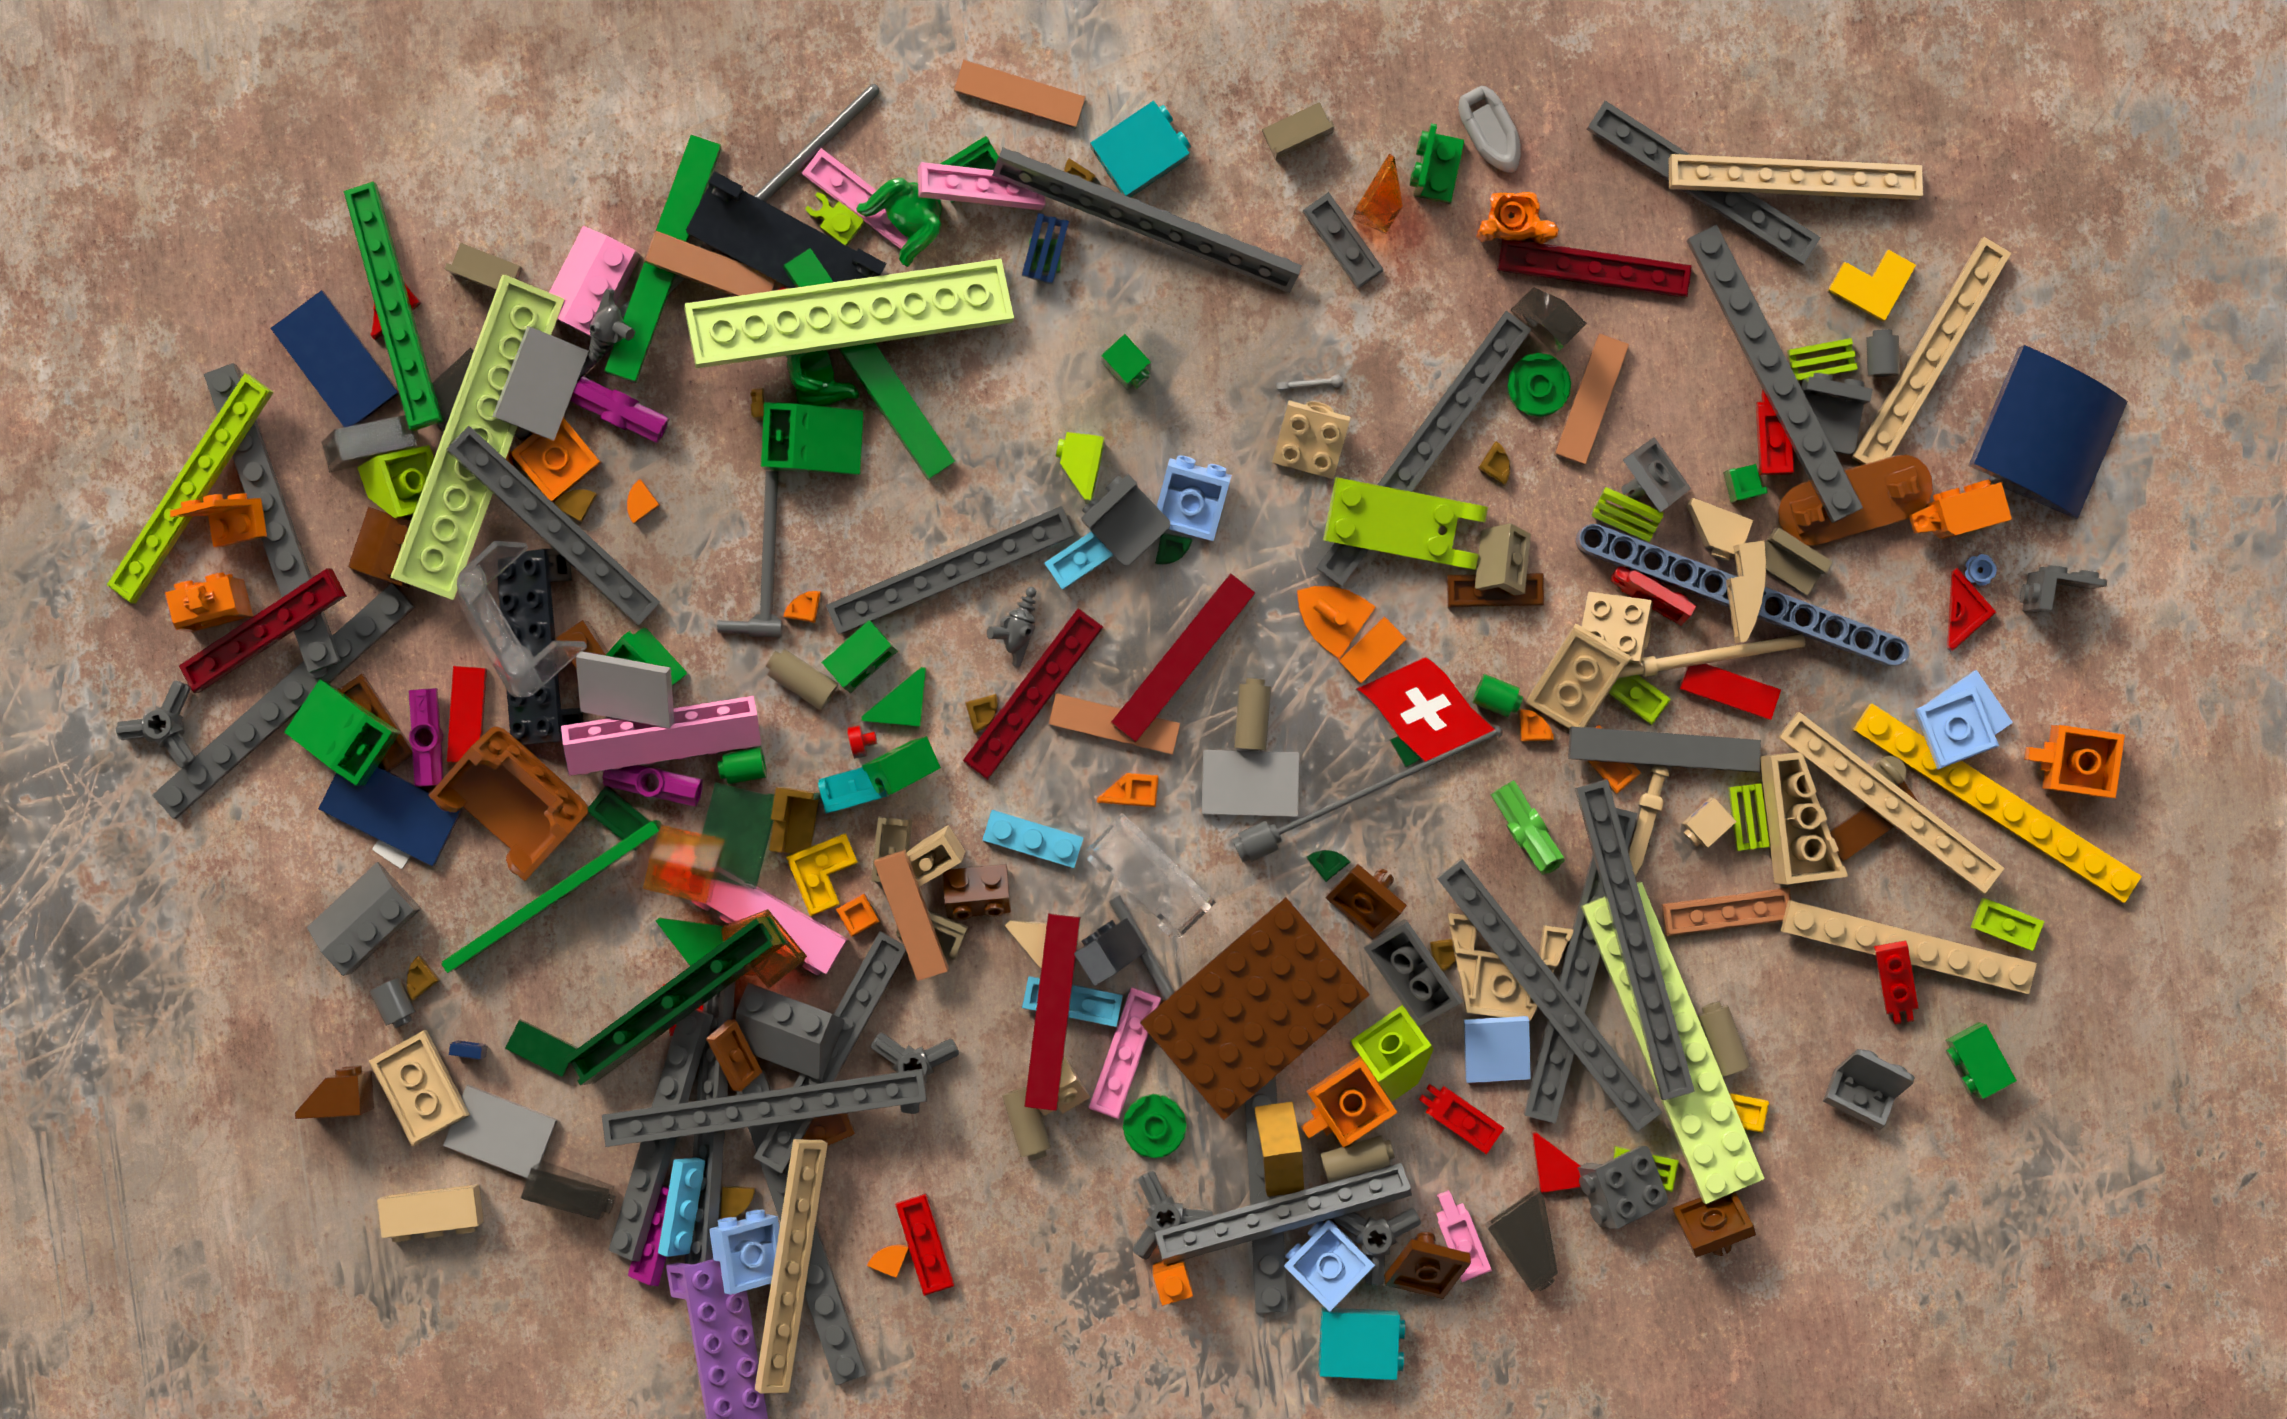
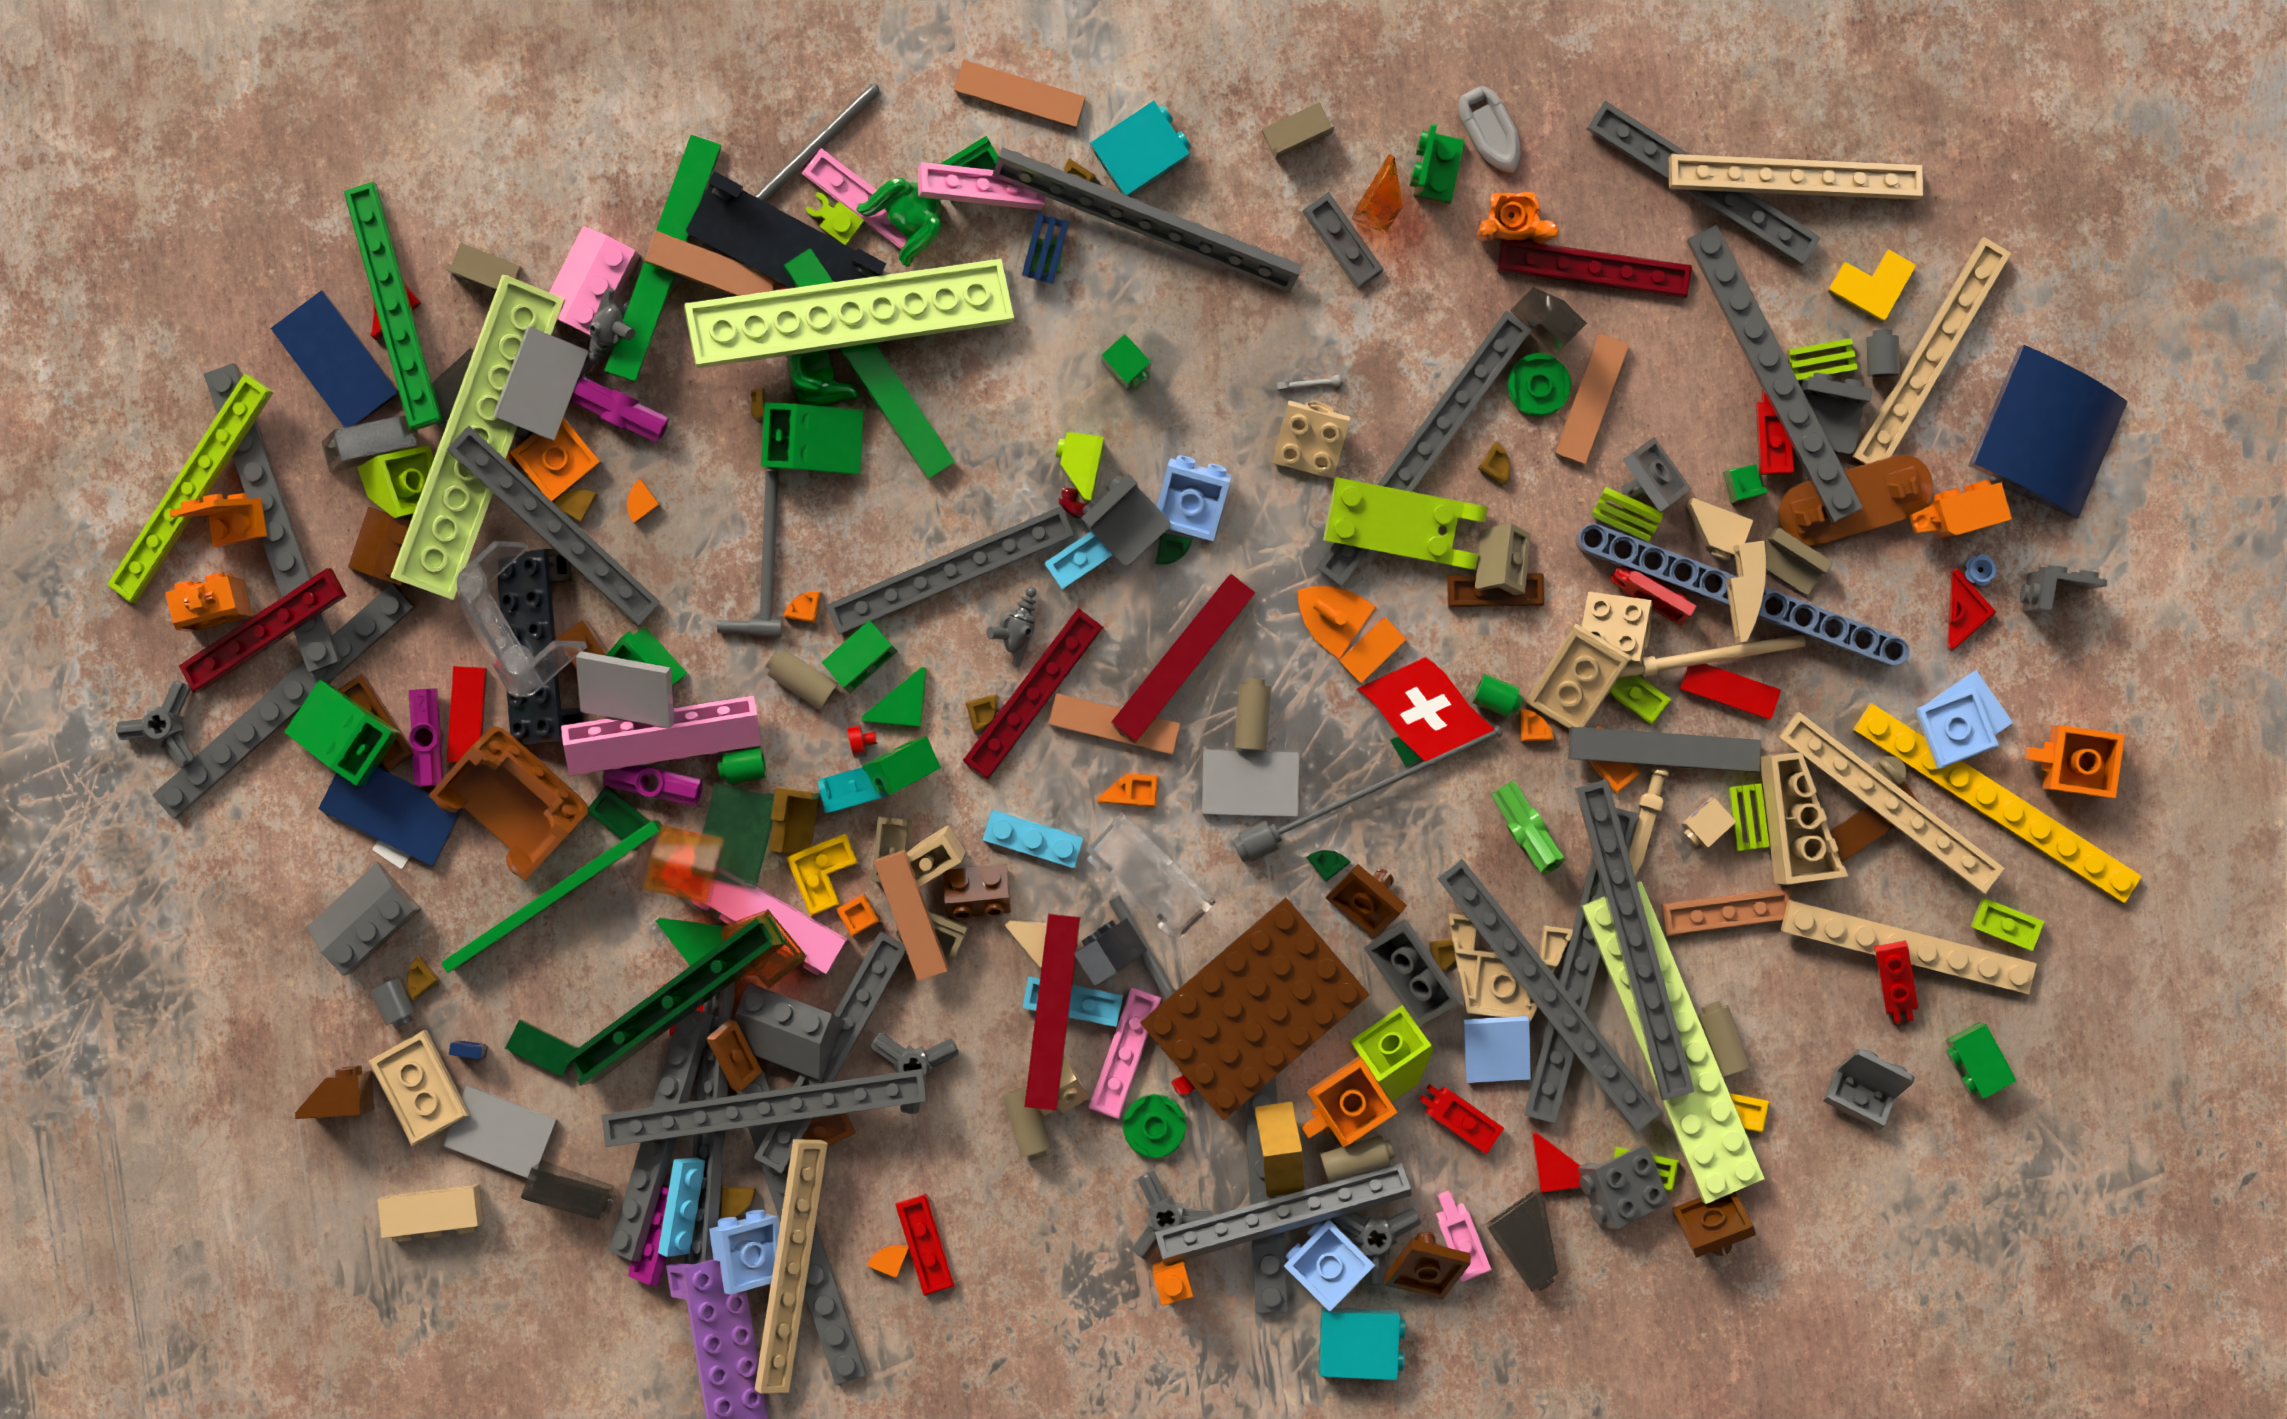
none -> dark red arm [1058,487,1087,519]
none -> red hand [1171,1074,1196,1095]

